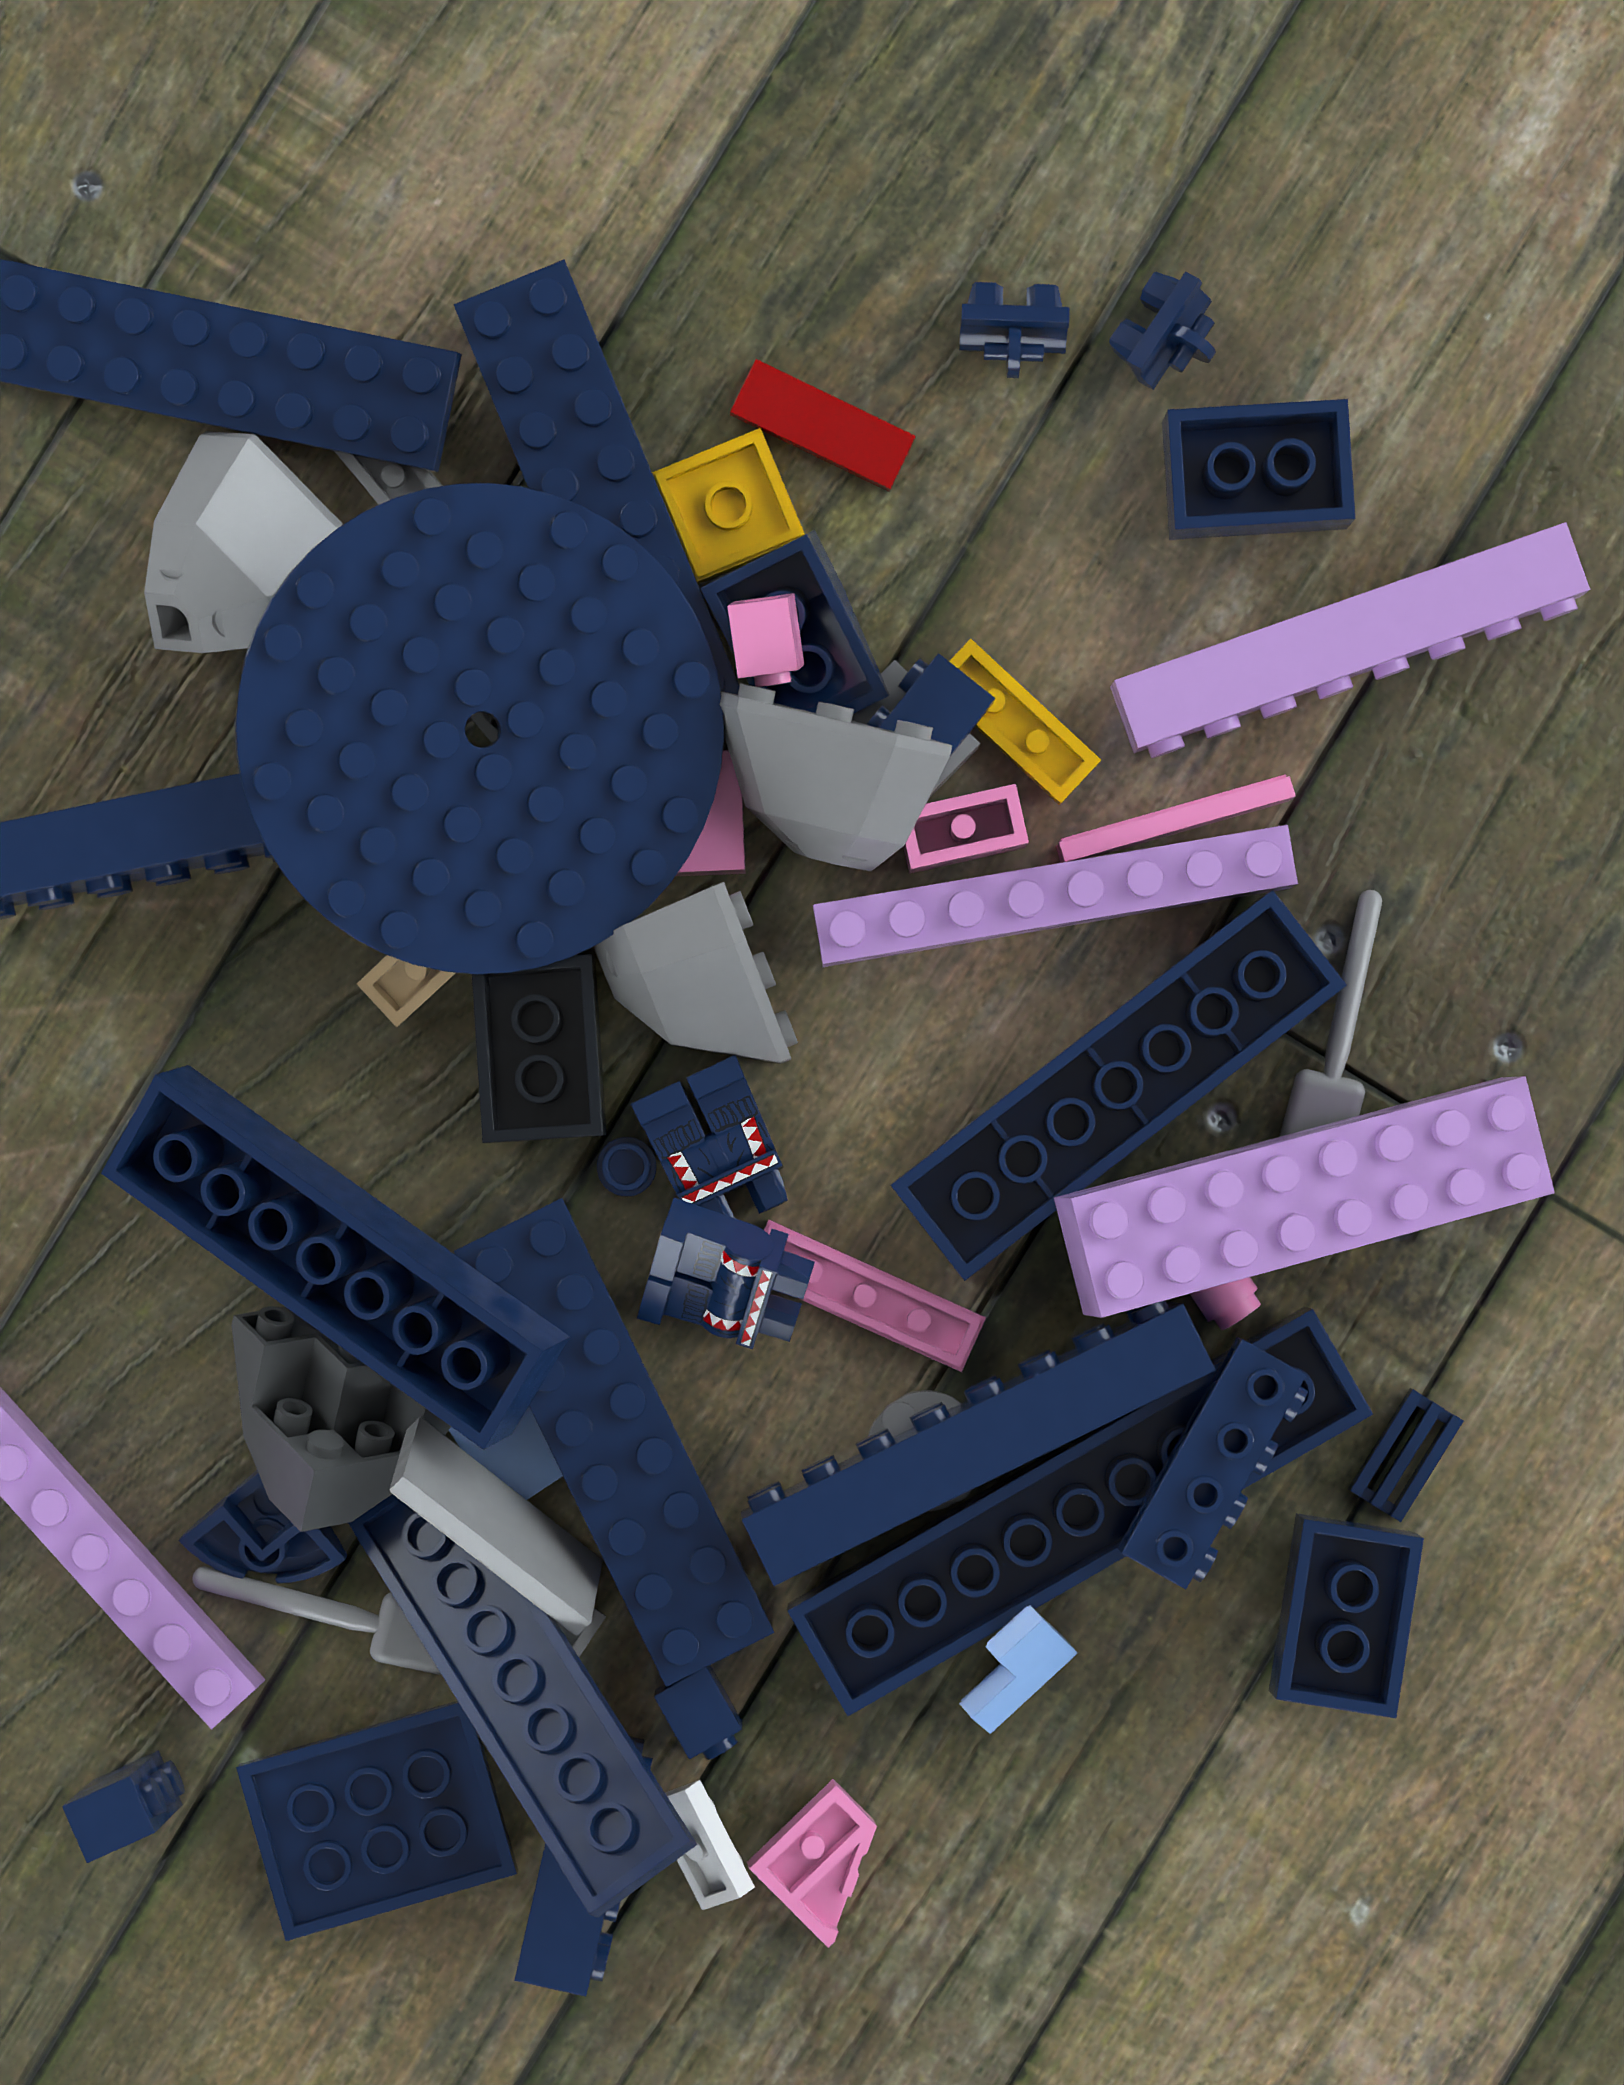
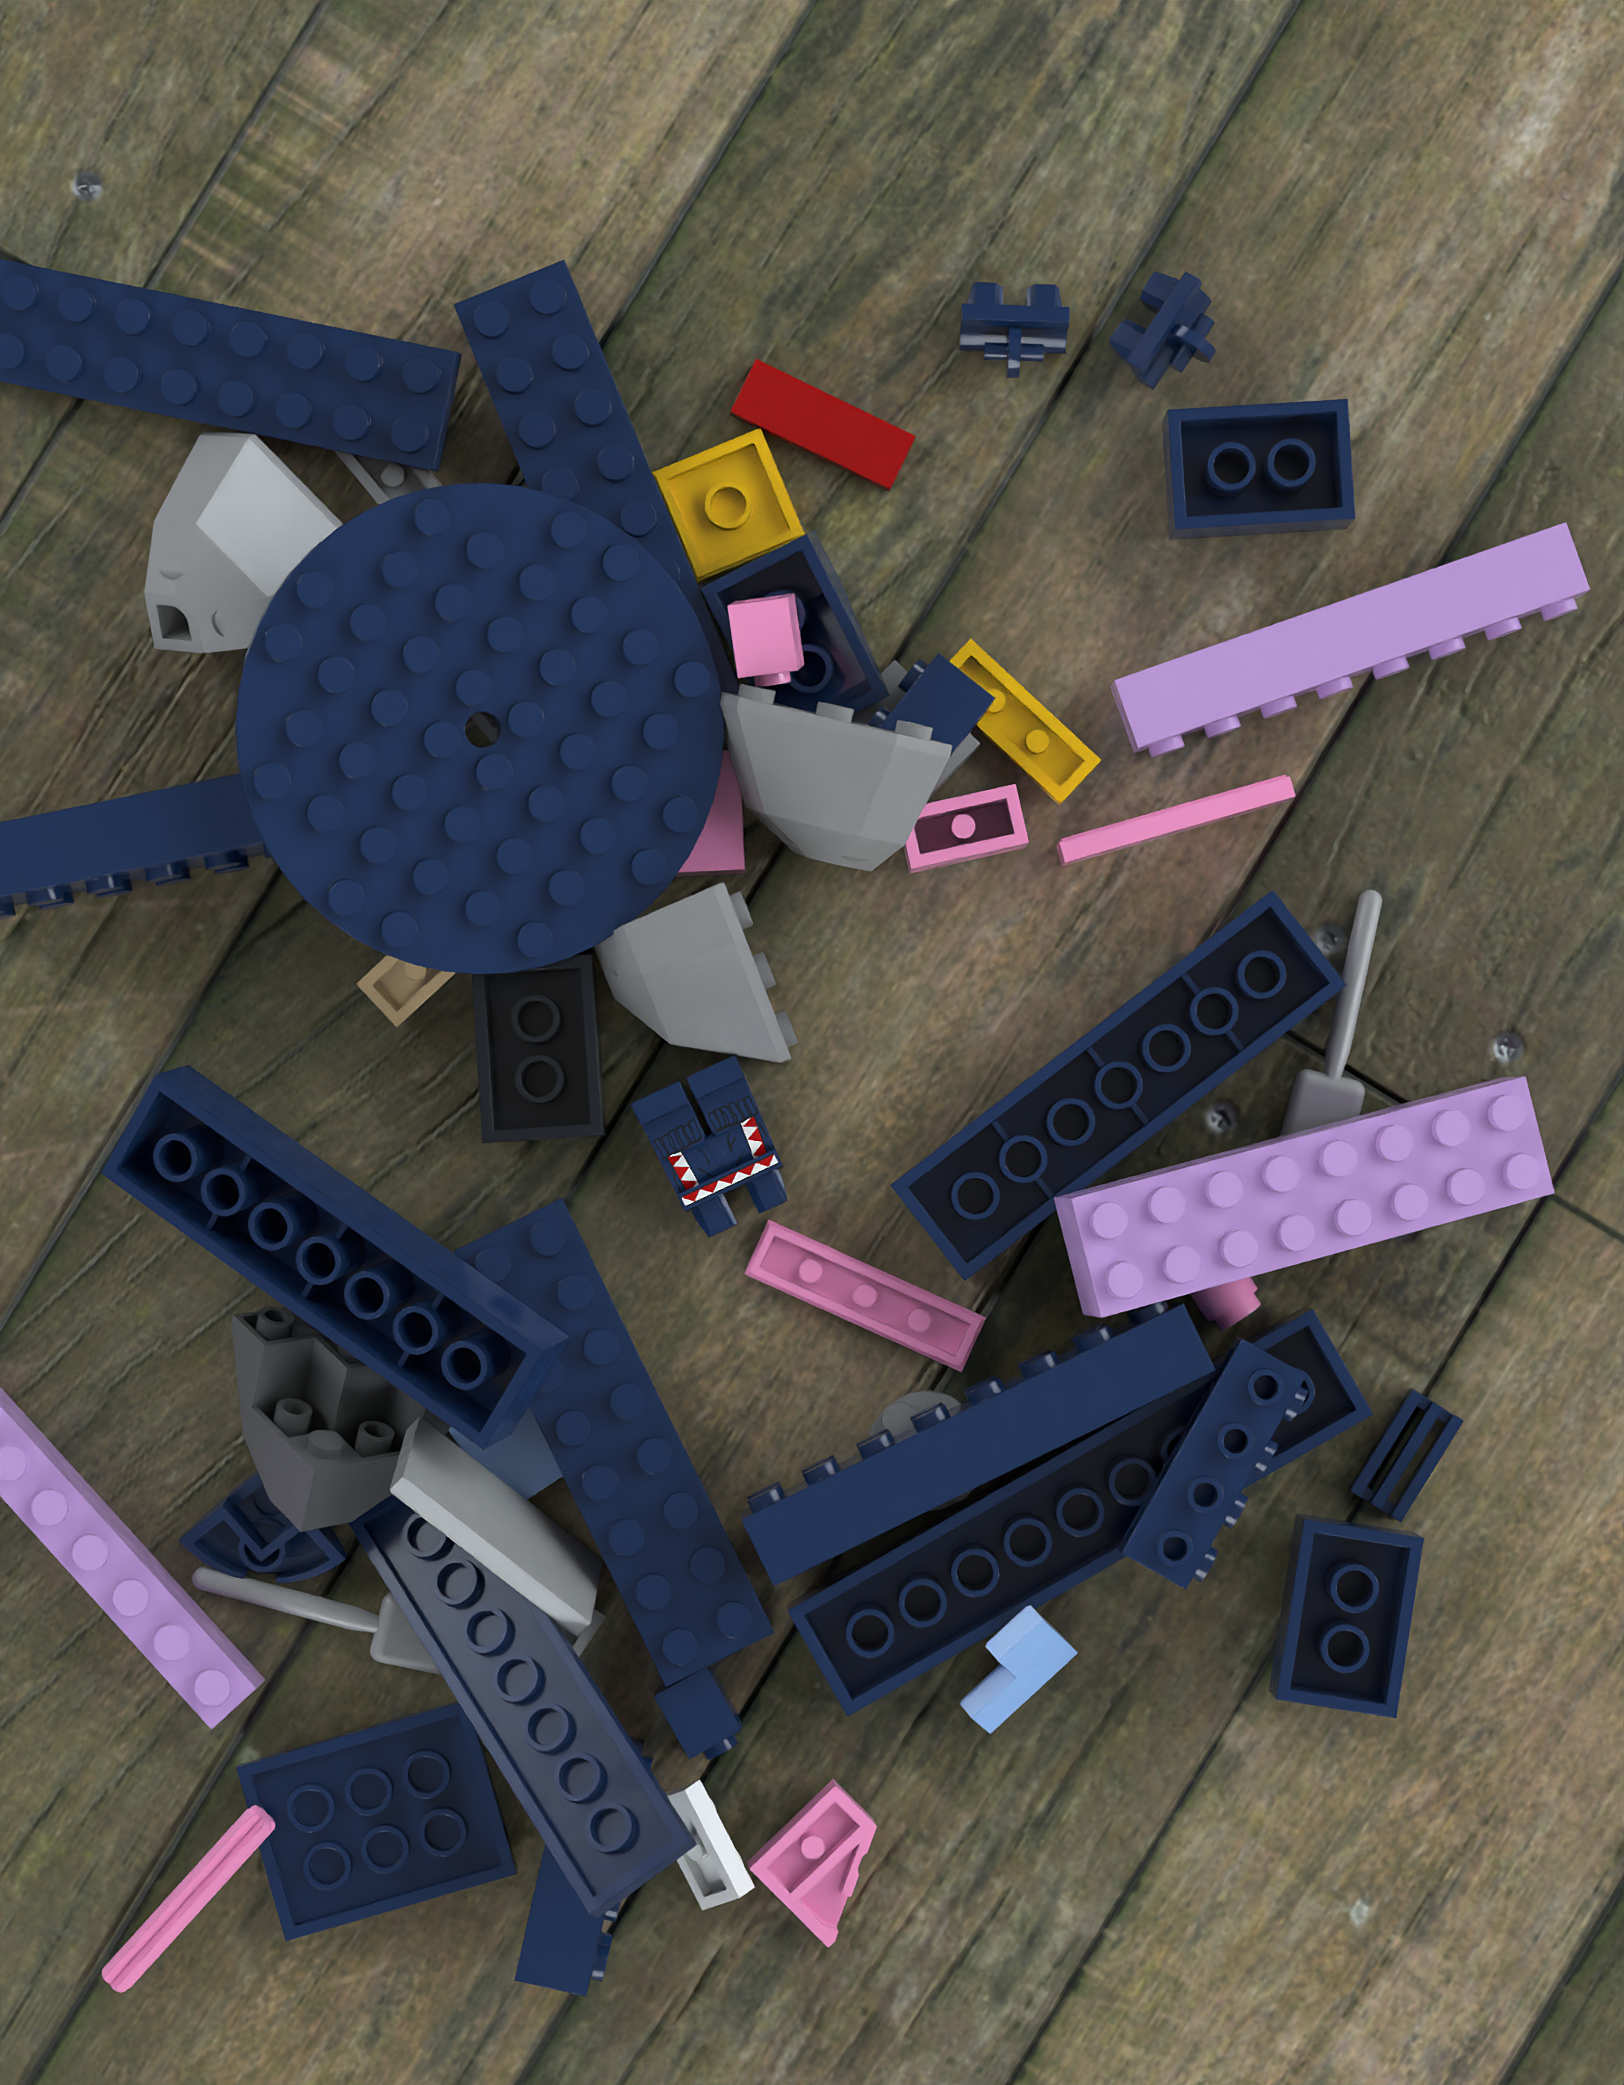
dark blue brick [62,1750,185,1863] -> none
dark blue plate [597,1137,657,1196] -> none
dark blue hips [637,1198,815,1349] -> none
lavender brick [813,825,1298,967] -> none
none -> bright pink axle [102,1805,275,1993]

